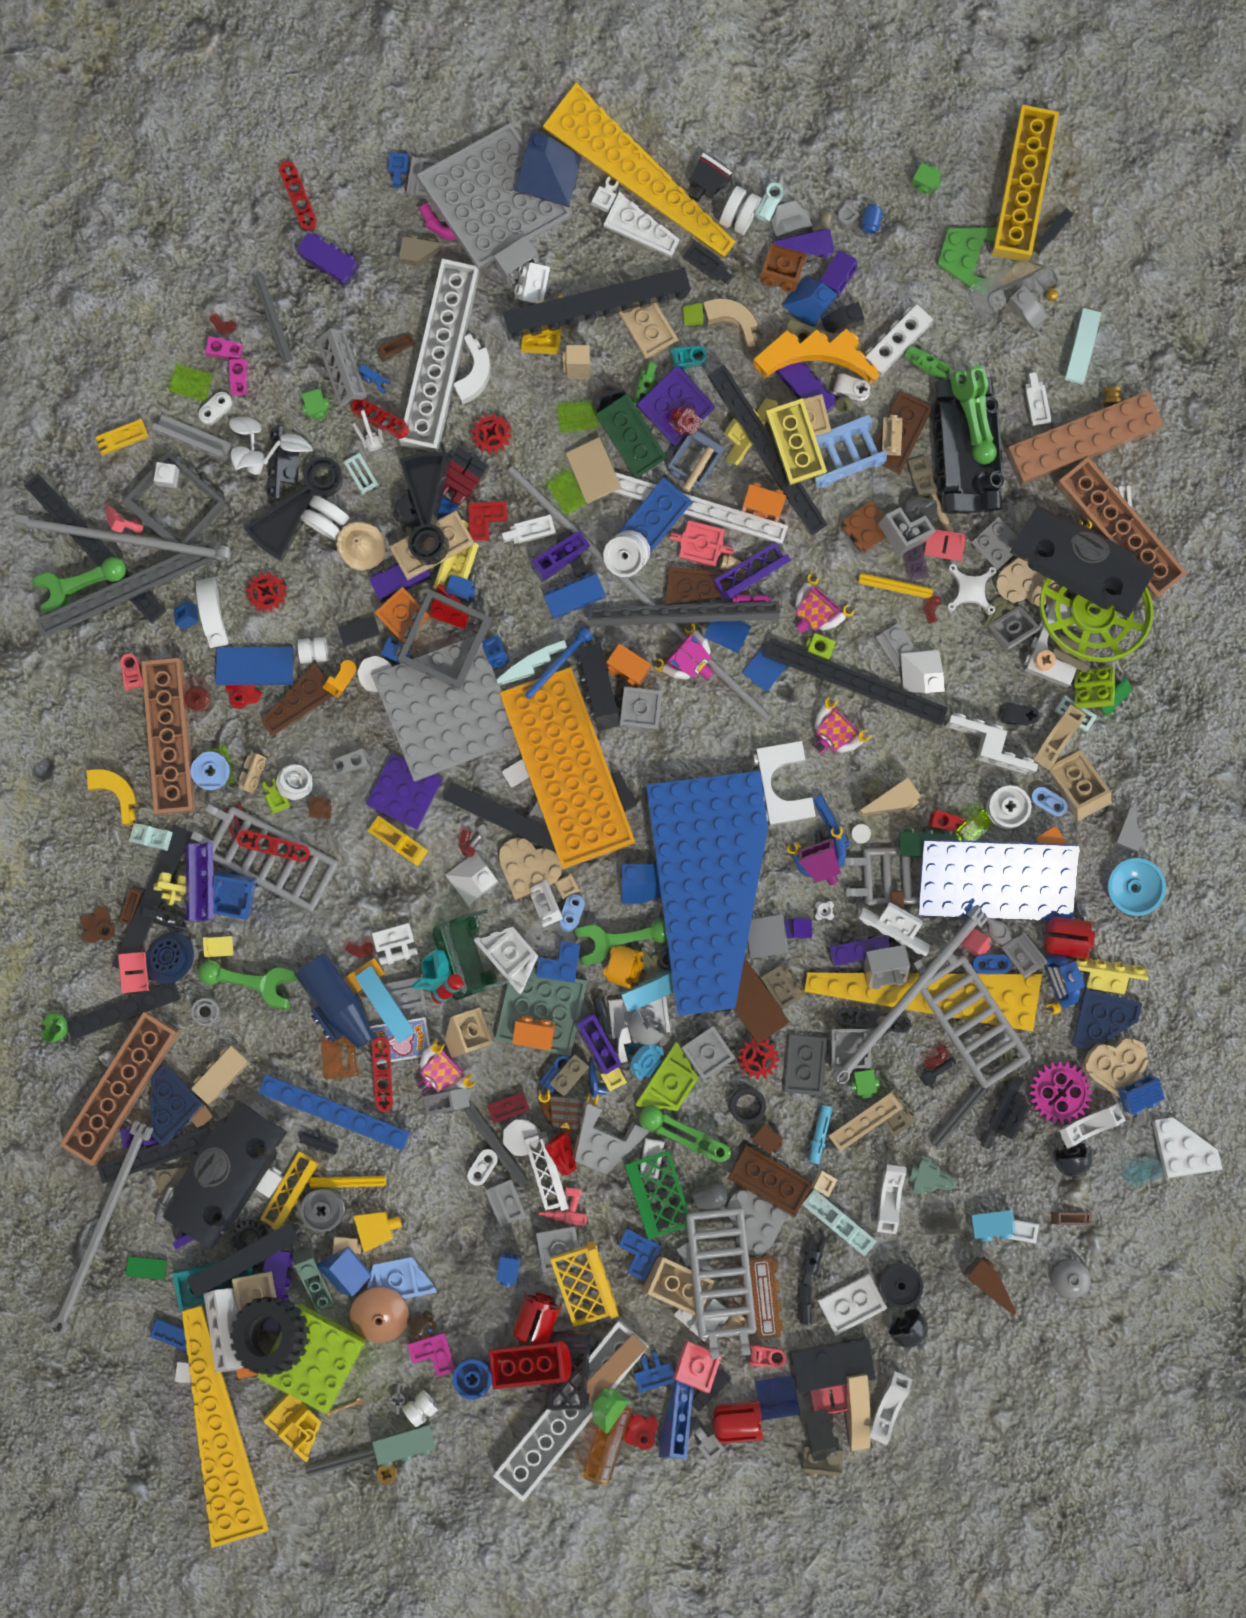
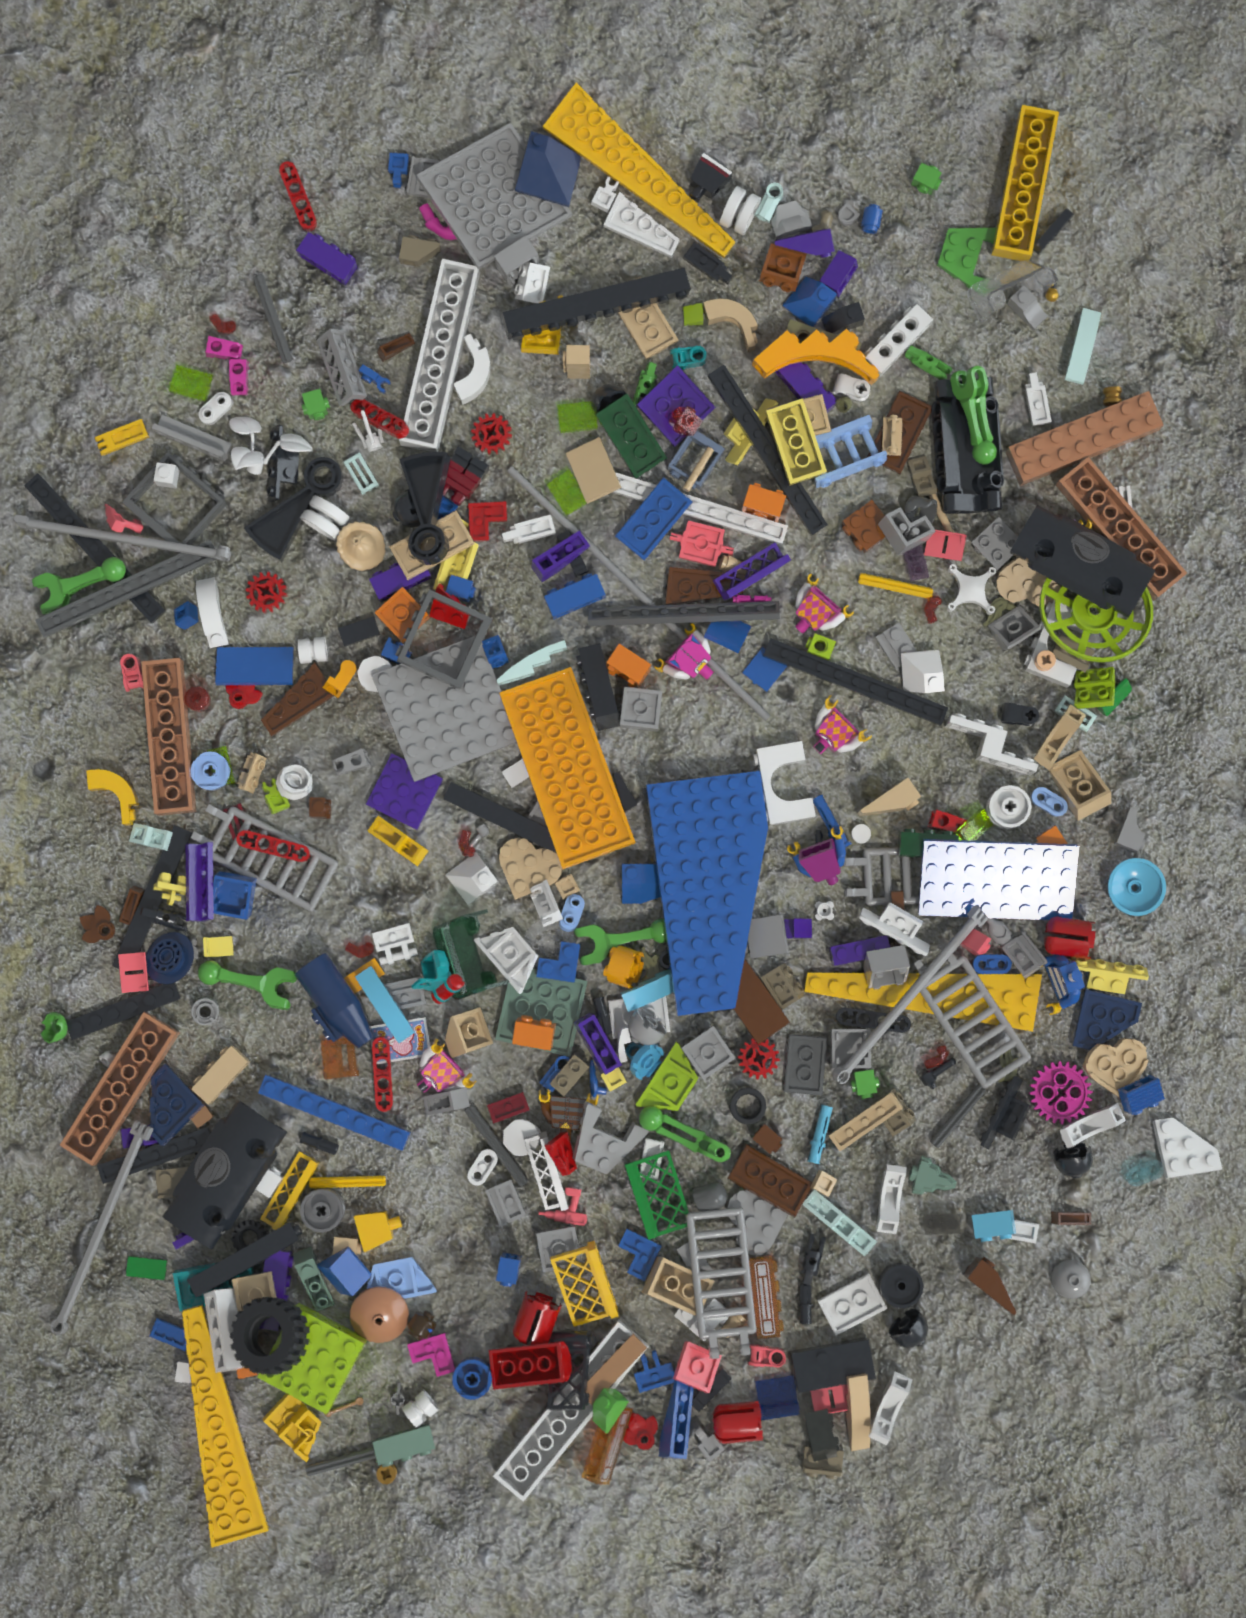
light grey axle [154,1186,176,1224] -> none
blue piece [525,627,593,699] -> none
white wheel [603,530,650,577] -> none

